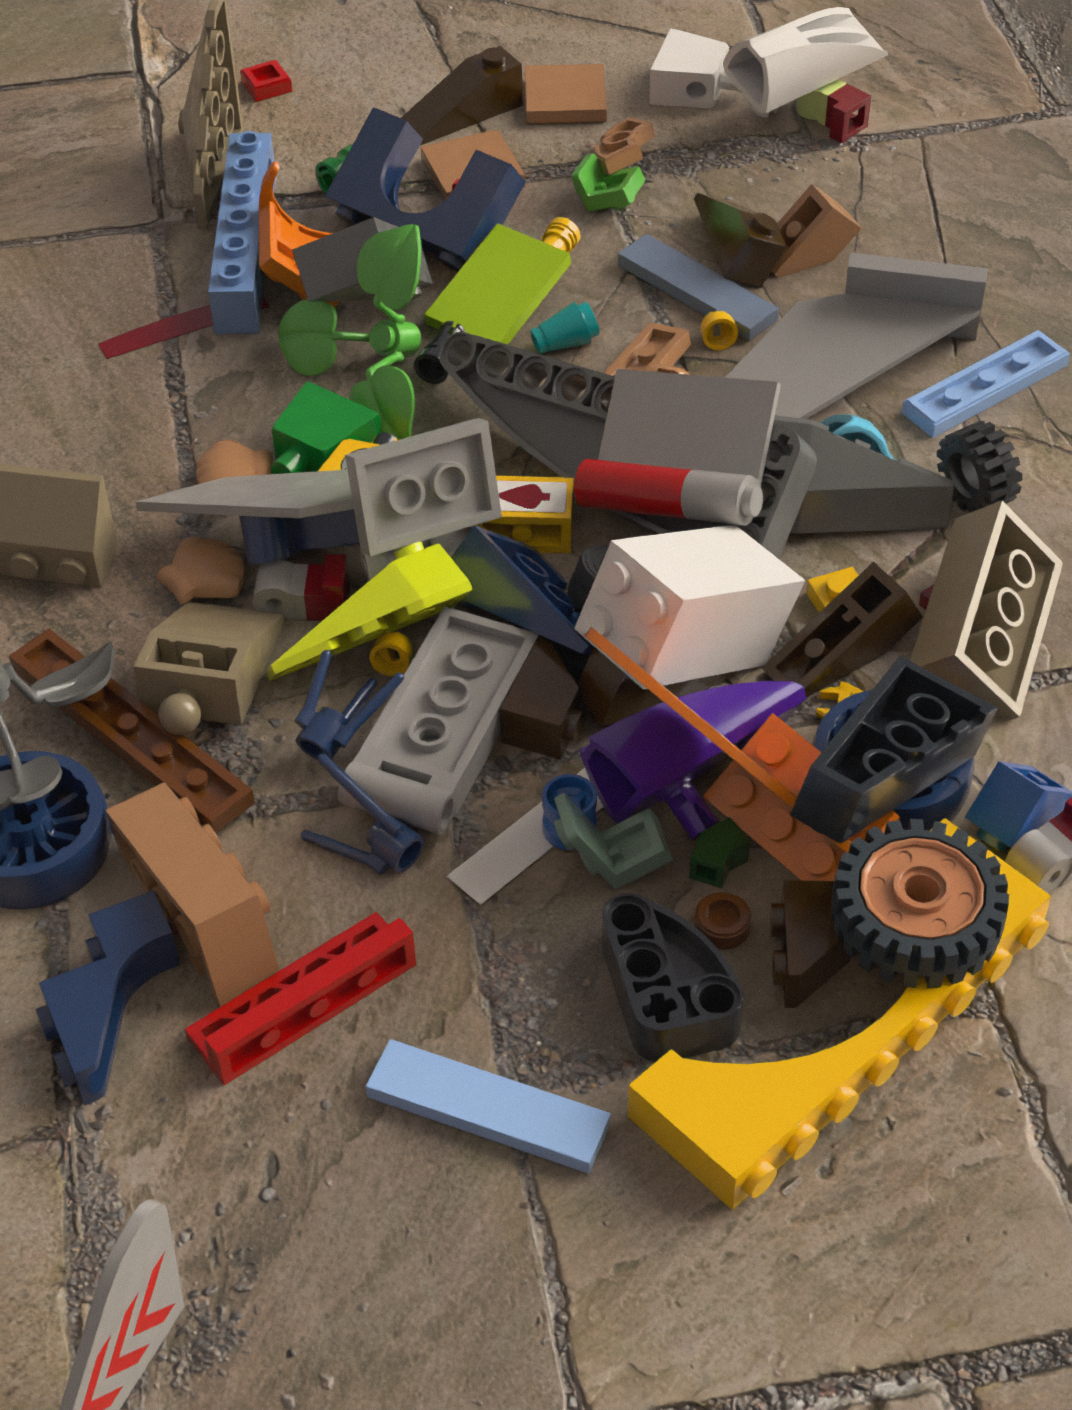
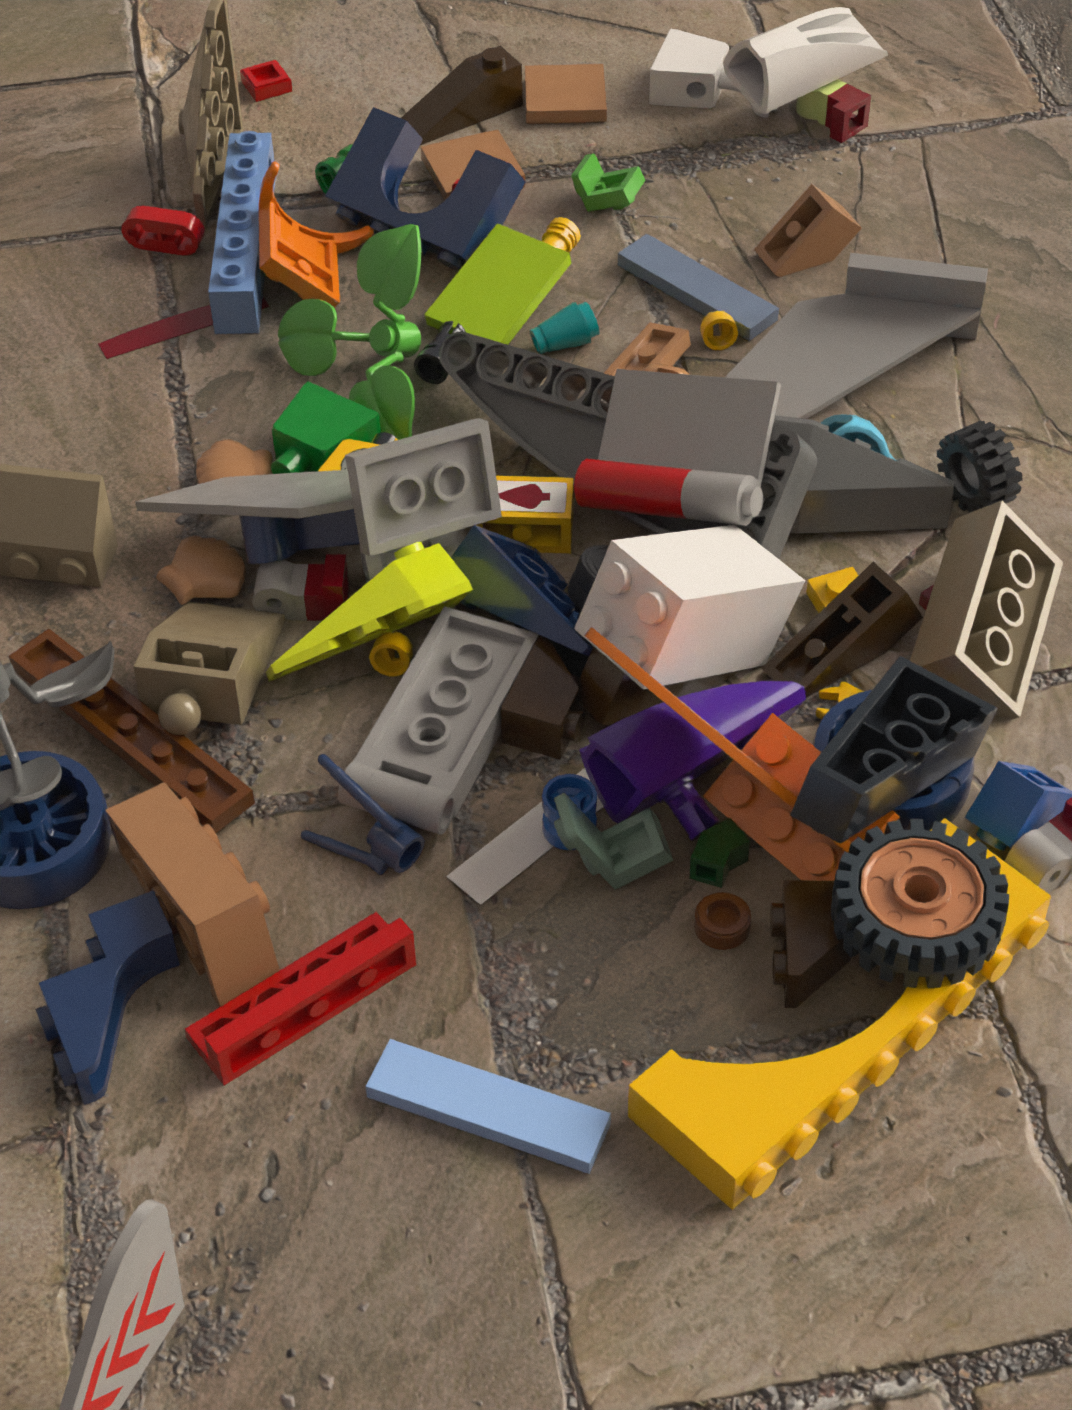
dark grey wedge [292,217,433,302] -> none
dark blue plant [294,650,404,760] -> none
medium nougat tile [594,117,656,175] -> none
black beam [602,893,743,1062] -> none
dark brown slope [694,193,787,287] -> none
light blue tile [902,330,1070,438] -> none
none -> red beam [121,206,205,256]

